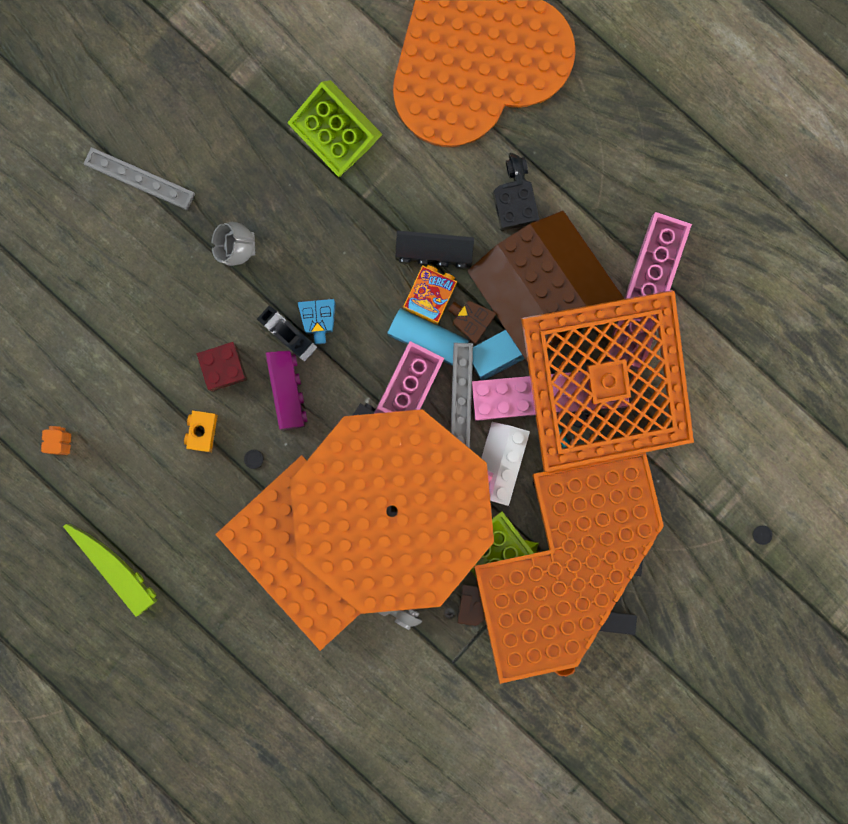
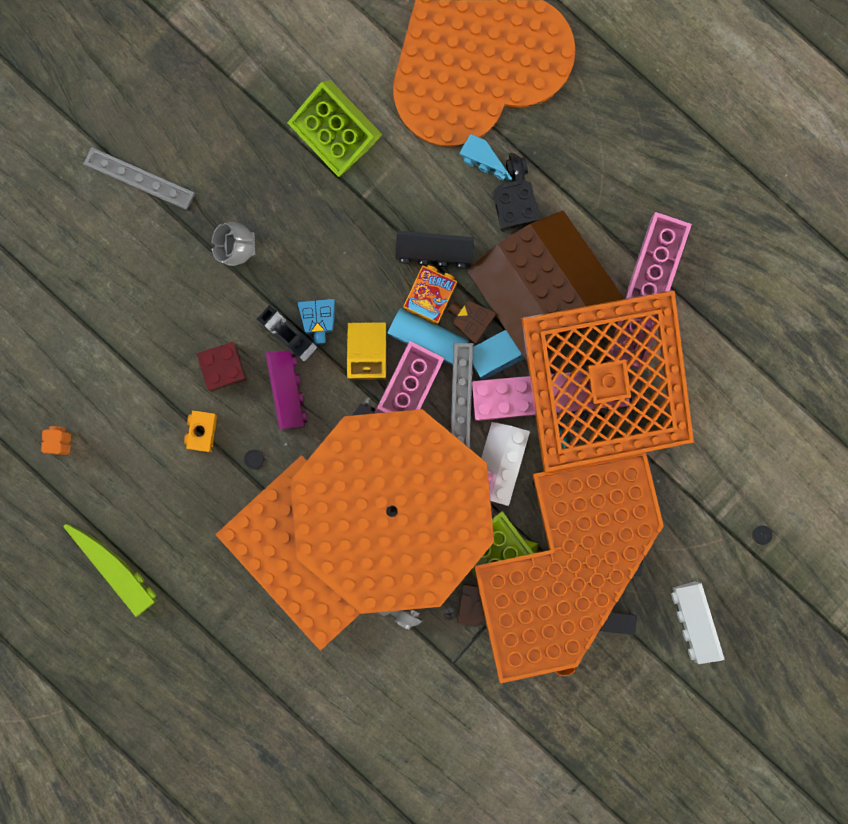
none -> yellow slope [347,323,386,380]
none -> medium azure slope [459,134,513,181]
none -> white slope [671,581,725,664]

